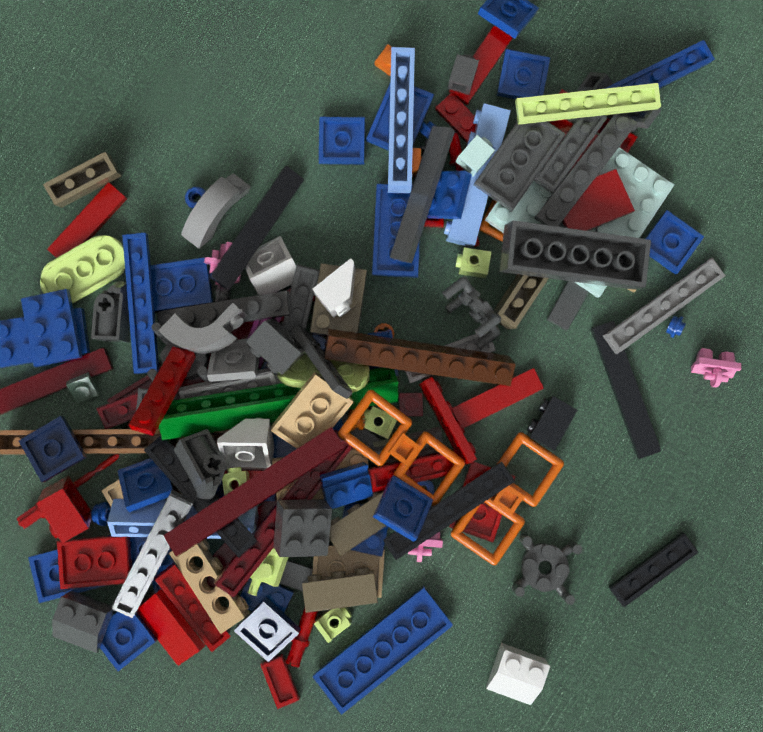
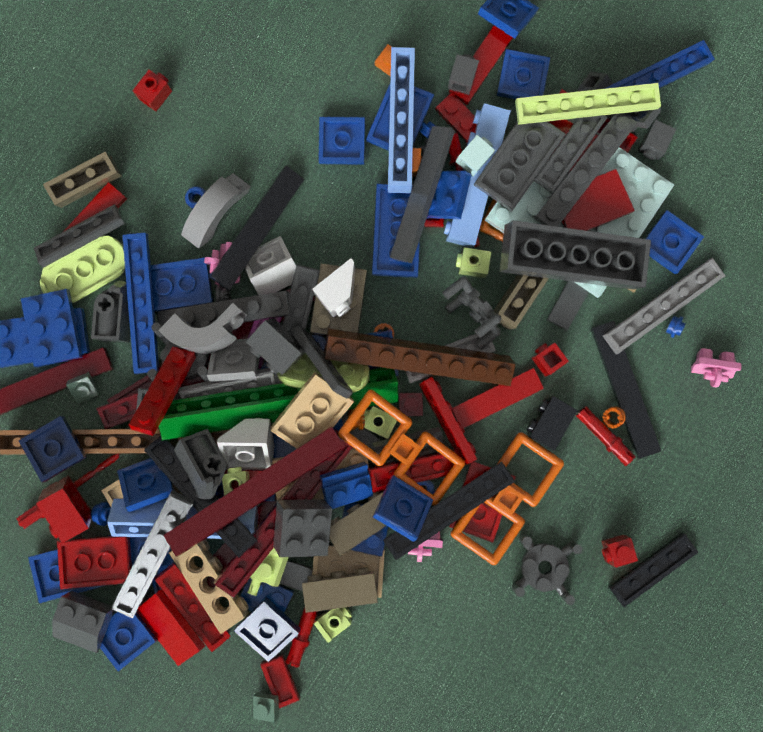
blue plate [312,586,453,715] -> none
white slope [486,643,550,705] -> none
none -> dark grey tile [34,204,125,268]
none -> red brick [132,70,172,112]
none -> sand green plate [253,692,279,723]
none -> red brick [532,343,569,377]
none -> red pin [576,406,636,466]
none -> red brick [601,534,638,568]
none -> orange bush [602,406,626,429]
none -> dark grey brick [638,120,676,160]

